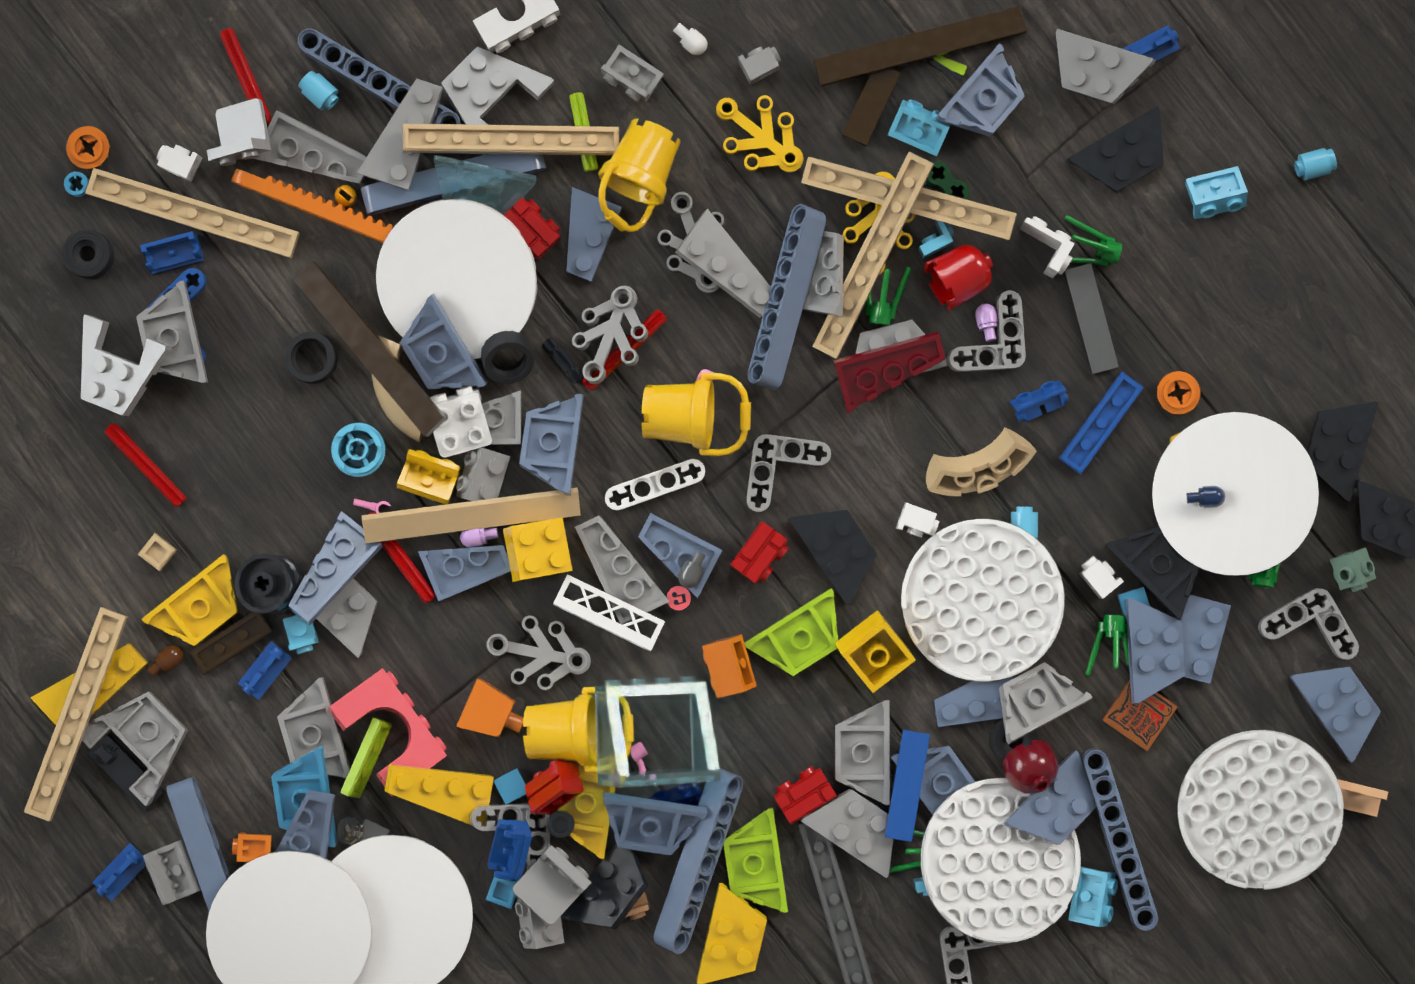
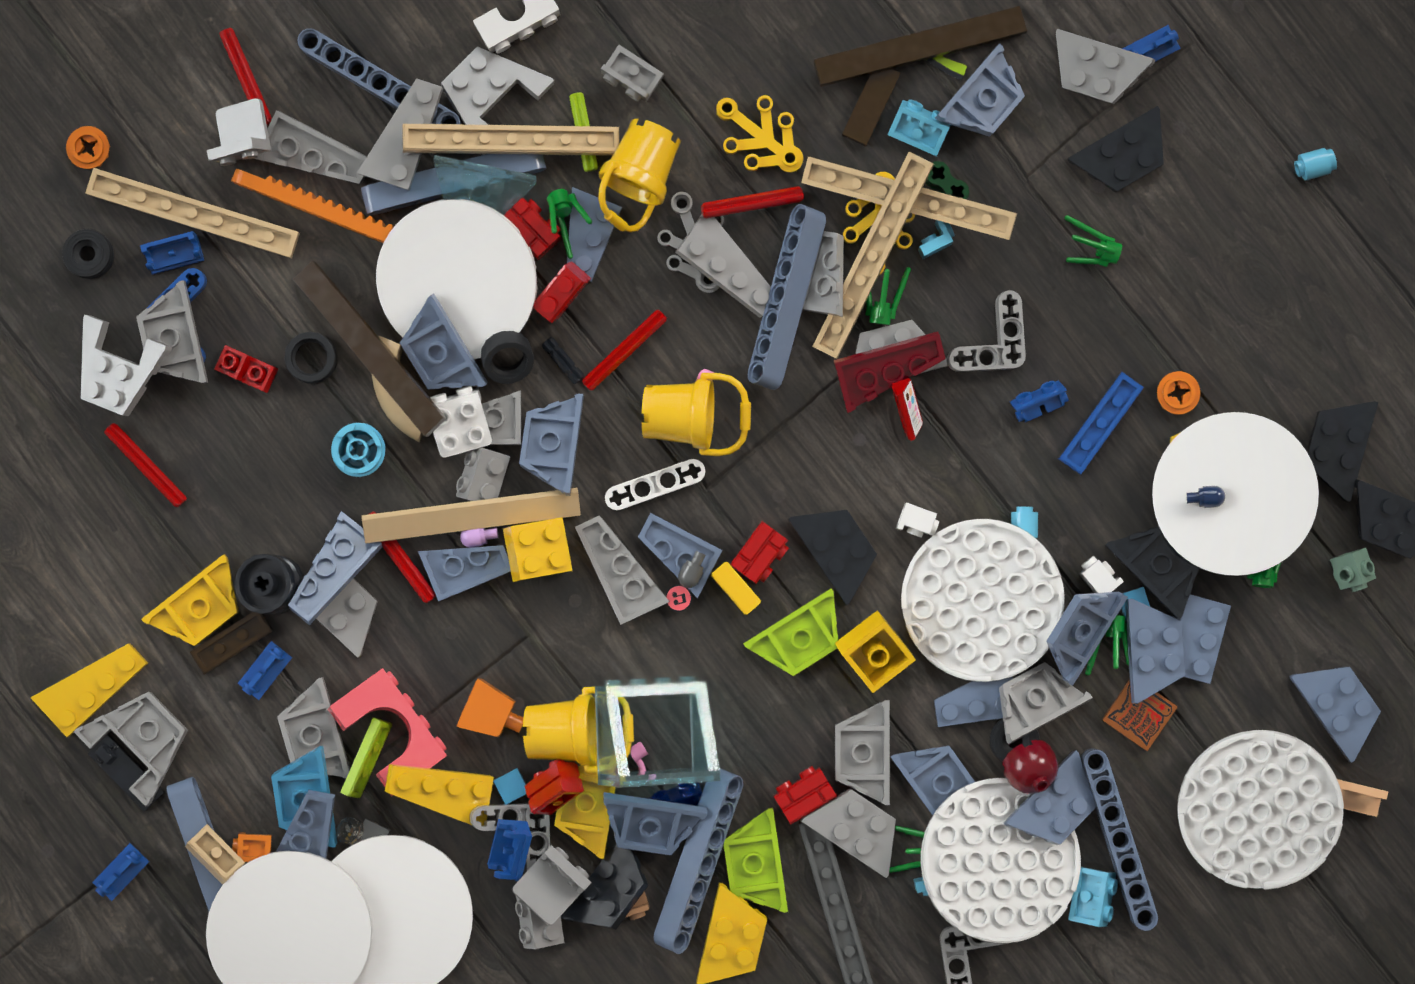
tan plate [24,607,128,821] -> none
dark azure bush [64,171,89,197] -> none
tan tile [138,533,177,571] -> none
light grey bracket [143,839,201,905] -> none
reddish brown cylinder [147,645,183,677] -> none
white brick [157,145,202,182] -> none
medium azure bracket [283,615,319,654] -> none
medium azure brick [298,71,339,110] -> none
light orange hinge [335,185,357,207] -> none
bright pink hand [353,499,391,514] -> none
yellow bracket [397,449,460,504] -> none
dark azure tile [486,877,518,909] -> none
light grey plant [487,615,591,690] -> none
black tile [547,810,575,838] -> none
white fence [553,574,665,652] -> none
light grey plant [572,286,648,384] -> none
white cylinder [673,23,707,55] -> none
orange brick [702,634,757,698] -> none
light grey brick [738,47,781,85] -> none
light grey beam [746,434,831,512] -> none
blue tile [885,729,930,842] -> none
red cylinder [924,244,993,311] -> none
tan brick [926,428,1037,496] -> none
lavender cylinder [975,304,998,342] -> none
white bracket [1020,216,1074,279] -> none
dark grey tile [1065,263,1119,374] -> none
medium azure bracket [1185,166,1248,219] -> none
light grey beam [1258,588,1359,660] -> none
none -> tan slope [185,824,245,884]
none -> red slope [214,345,278,393]
none -> red brick [533,261,591,323]
none -> green plant [547,189,592,259]
none -> red axle [701,186,804,218]
none -> yellow slope [711,562,761,615]
none -> slope [891,378,923,441]
none -> sand blue wing [1046,591,1128,686]

